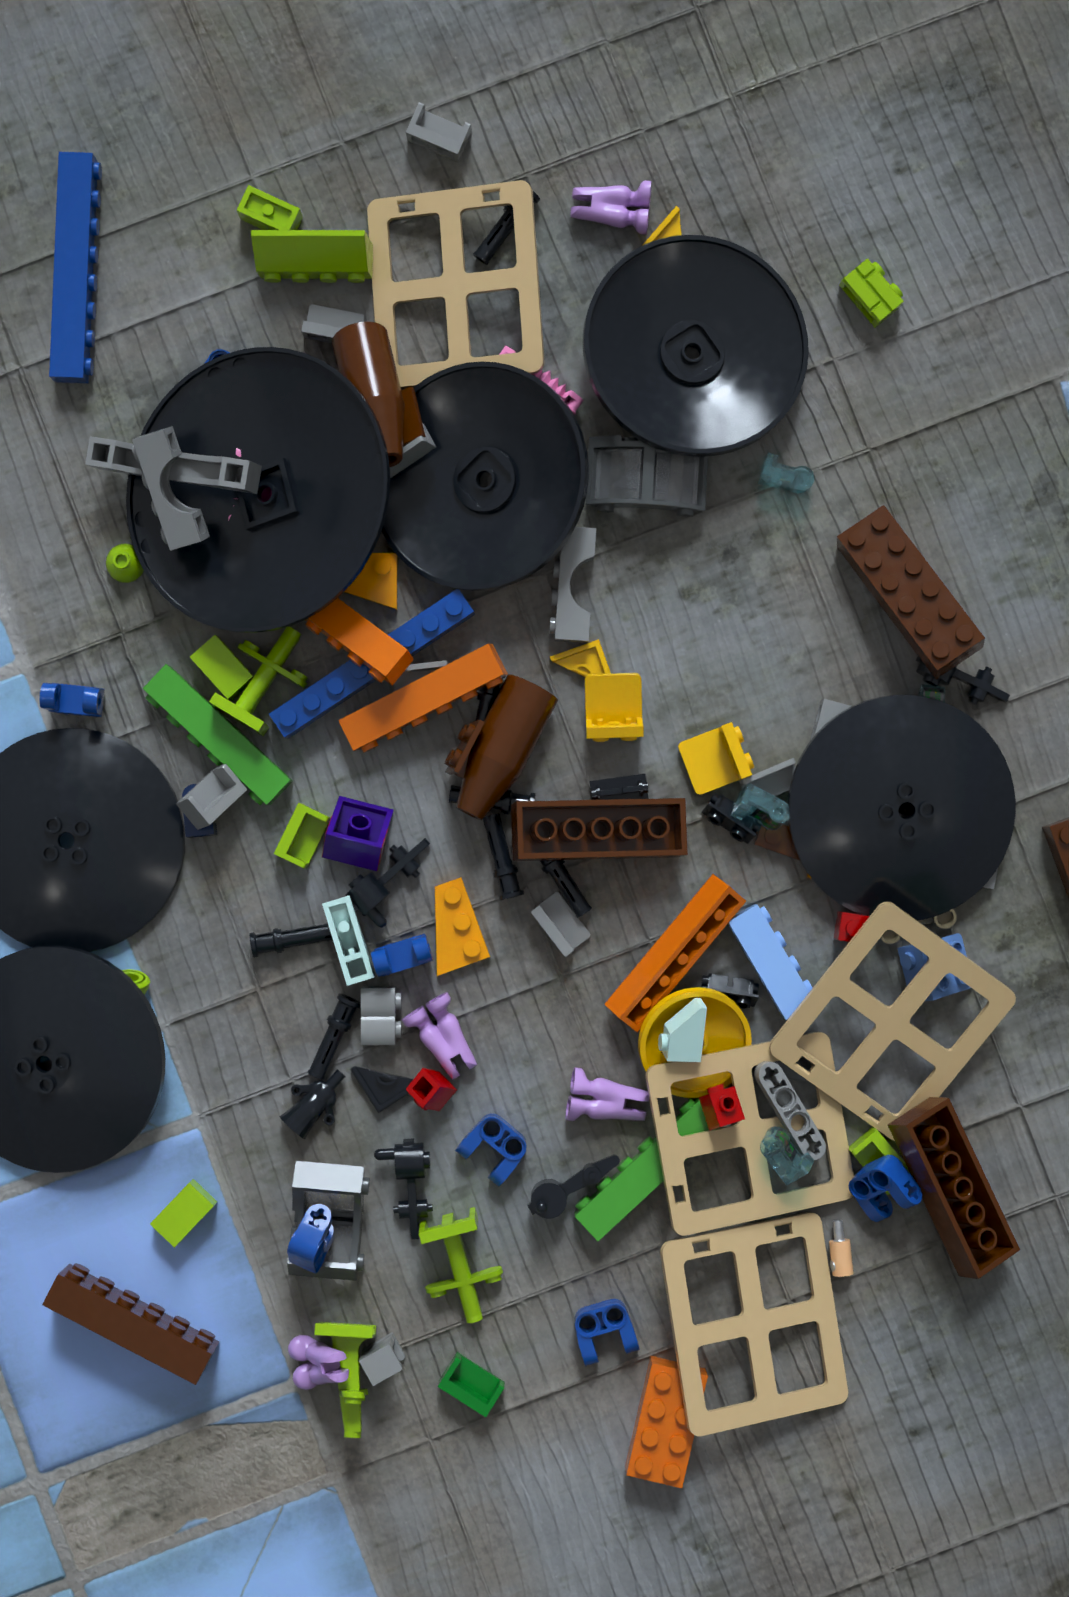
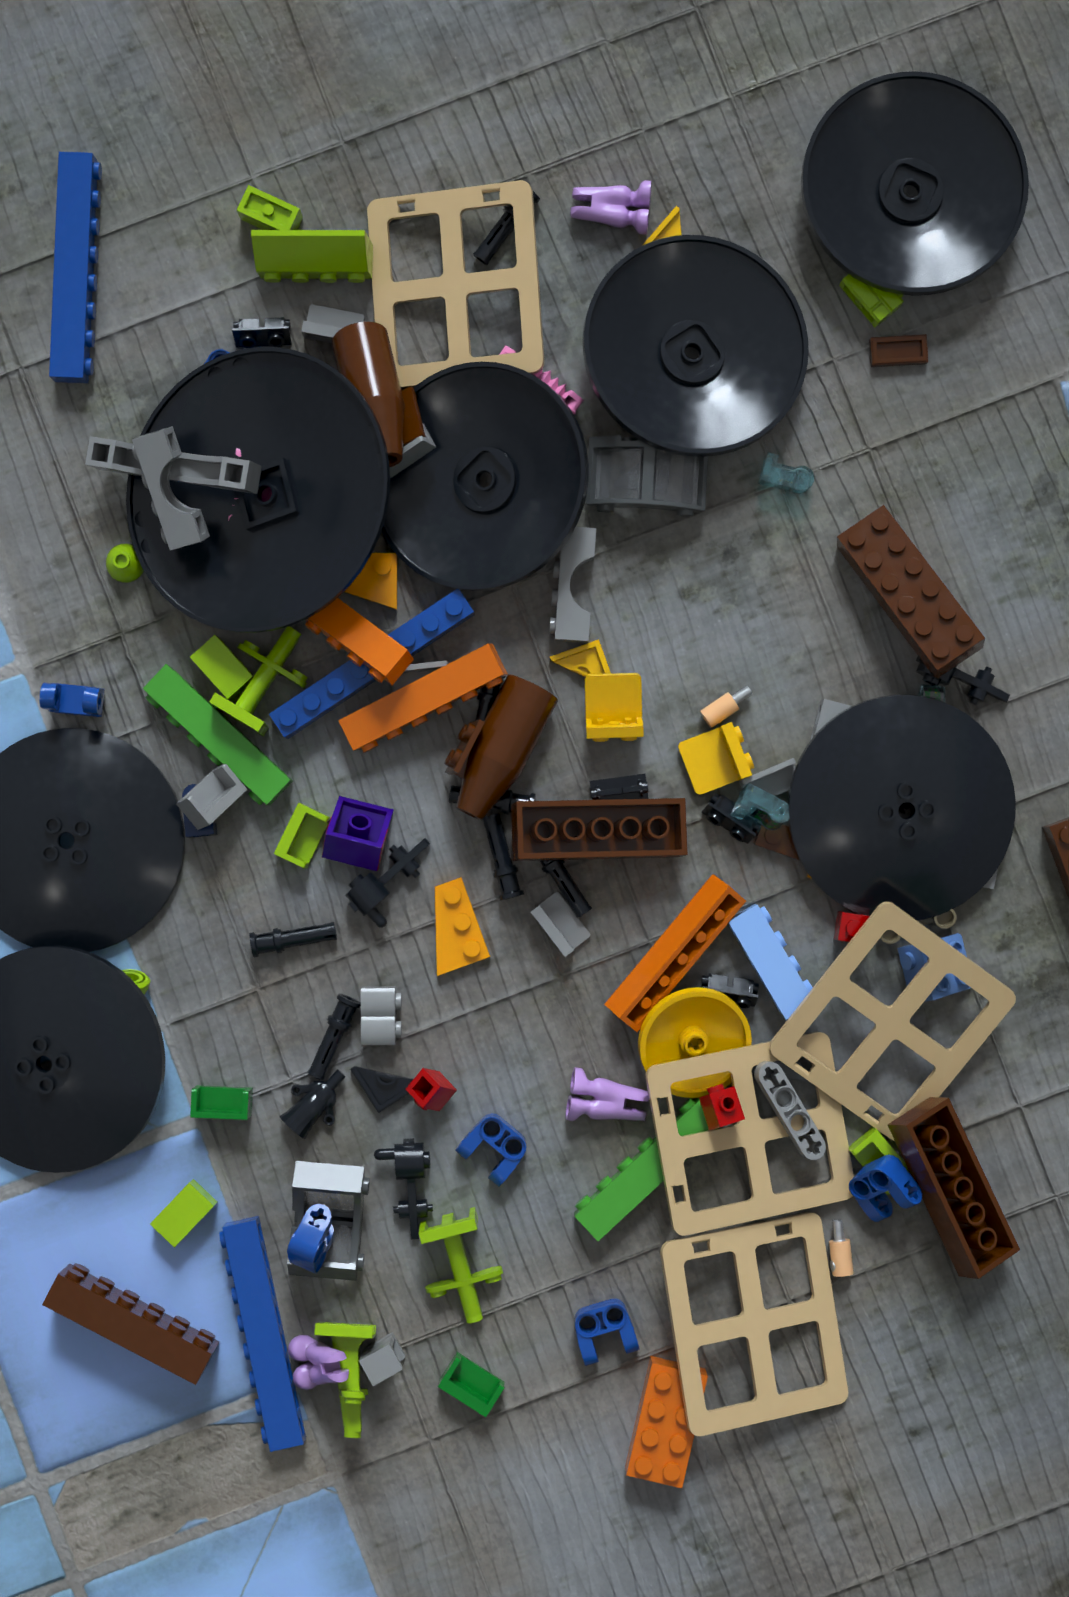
light aqua slope [322,895,376,986] -> none
blue piece [371,934,434,977] -> none
lavender piece [402,992,477,1080] -> none
light grey panel [406,102,472,163] -> none
black piece [527,1154,620,1219] -> none
light aqua slope [658,998,707,1062] -> none
clear light blue leg [760,1126,814,1186] -> none
none -> green panel [190,1085,253,1120]
none -> blue brick [219,1216,306,1452]
none -> black hinge [232,317,292,348]
none -> light nougat piece [700,686,753,728]
none -> black dish [801,71,1029,296]
none -> reddish brown tile [869,334,928,367]

